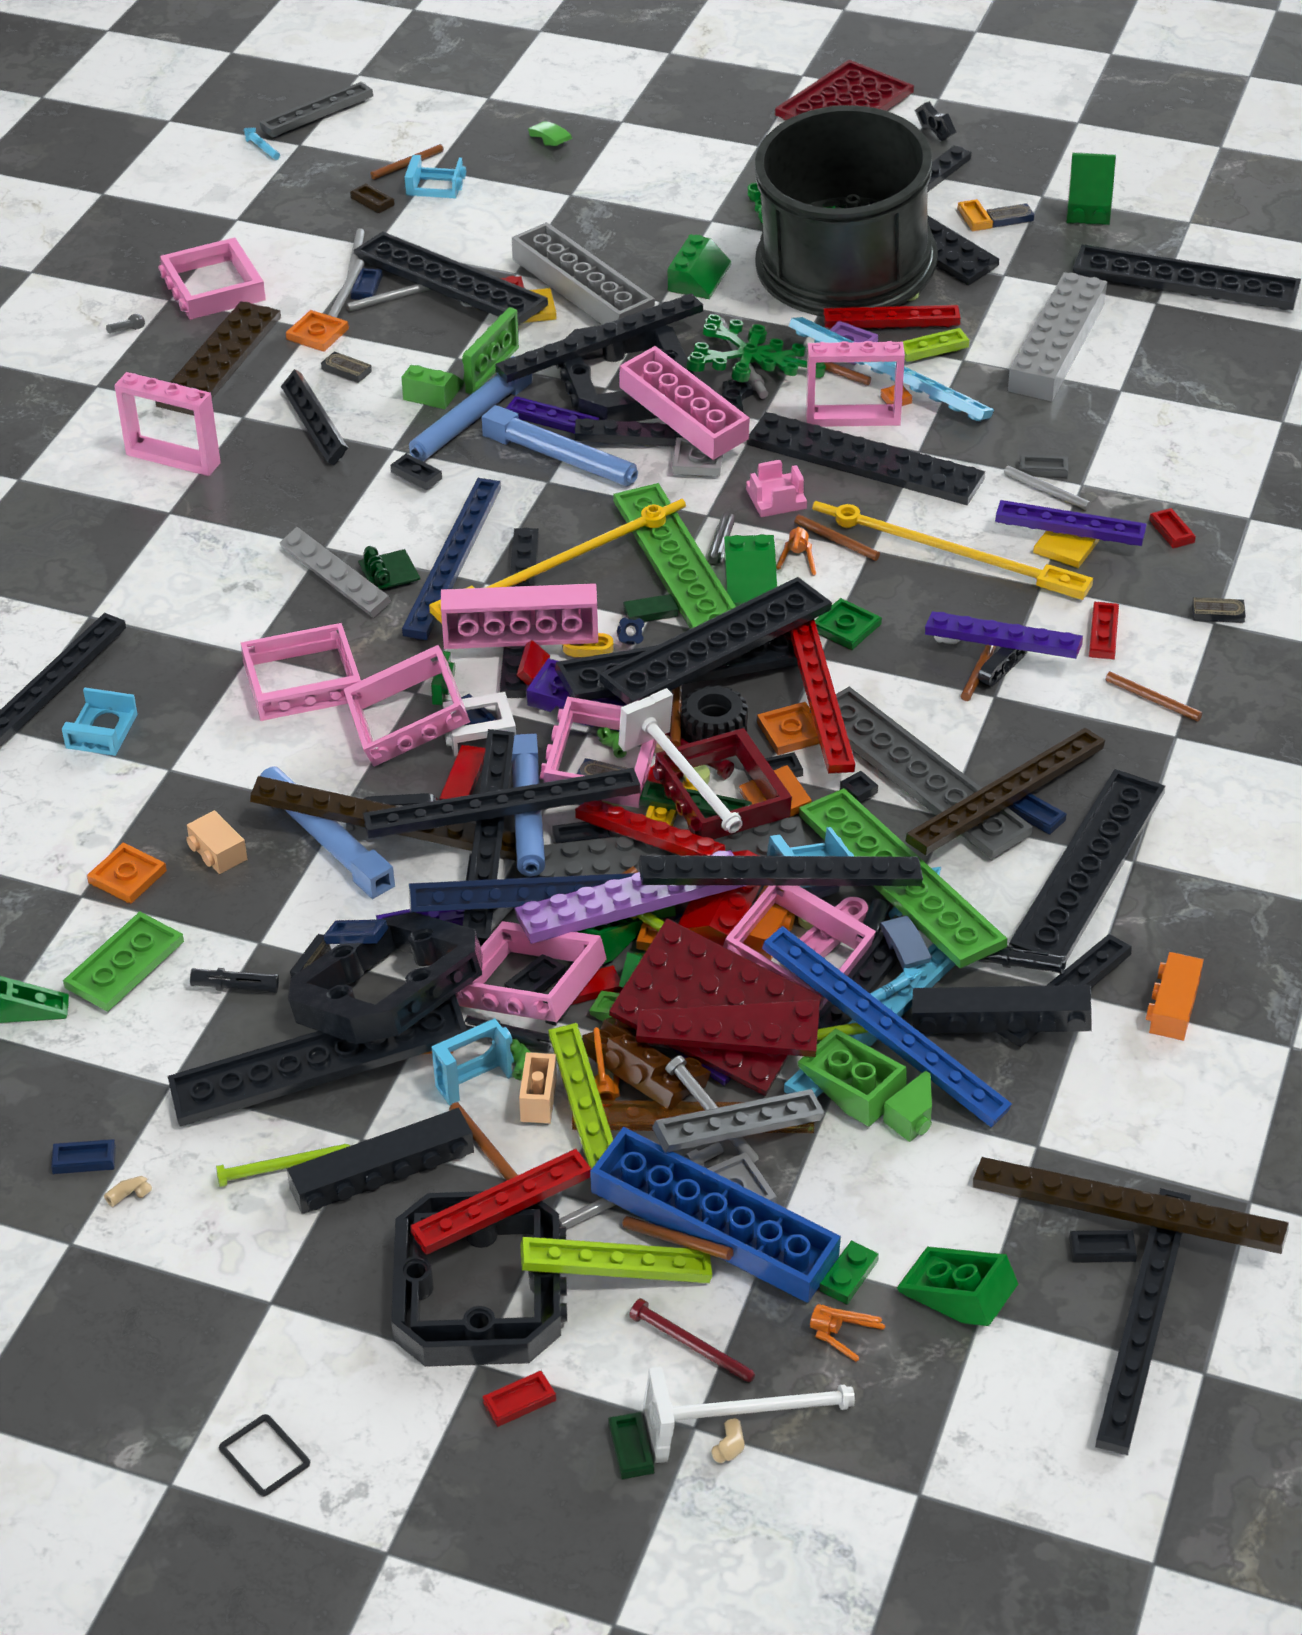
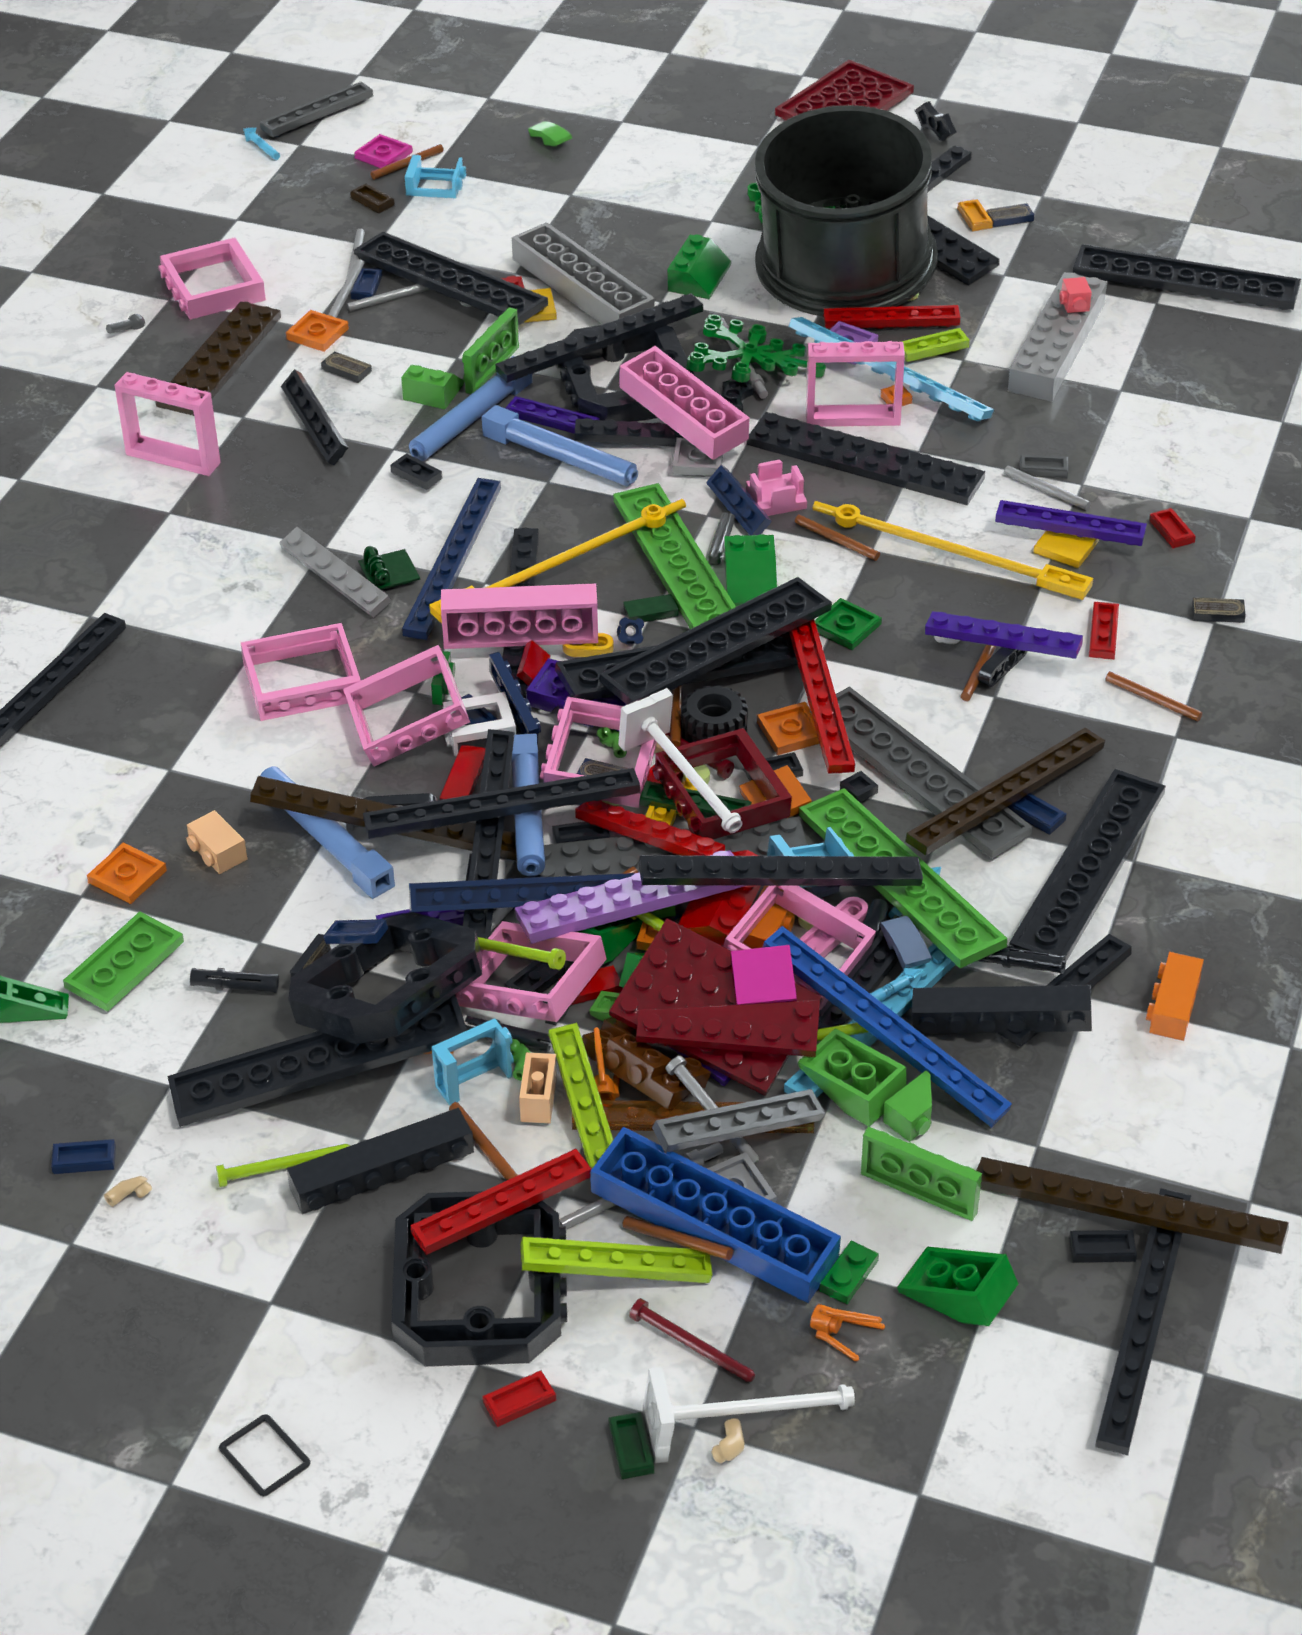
medium azure panel [62,688,138,756] -> none
orange plant [776,527,816,575] -> none
dark orange bar [824,362,871,386] -> none
green slope [1066,152,1116,225] -> none
none -> dark pink tile [354,134,413,168]
none -> lime bar [478,937,566,970]
none -> dark blue plate [489,652,541,745]
none -> dark blue plate [706,465,772,535]
none -> dark pink tile [731,945,797,1005]
none -> bright green plate [861,1126,982,1221]
none -> coral brick [1059,277,1092,313]

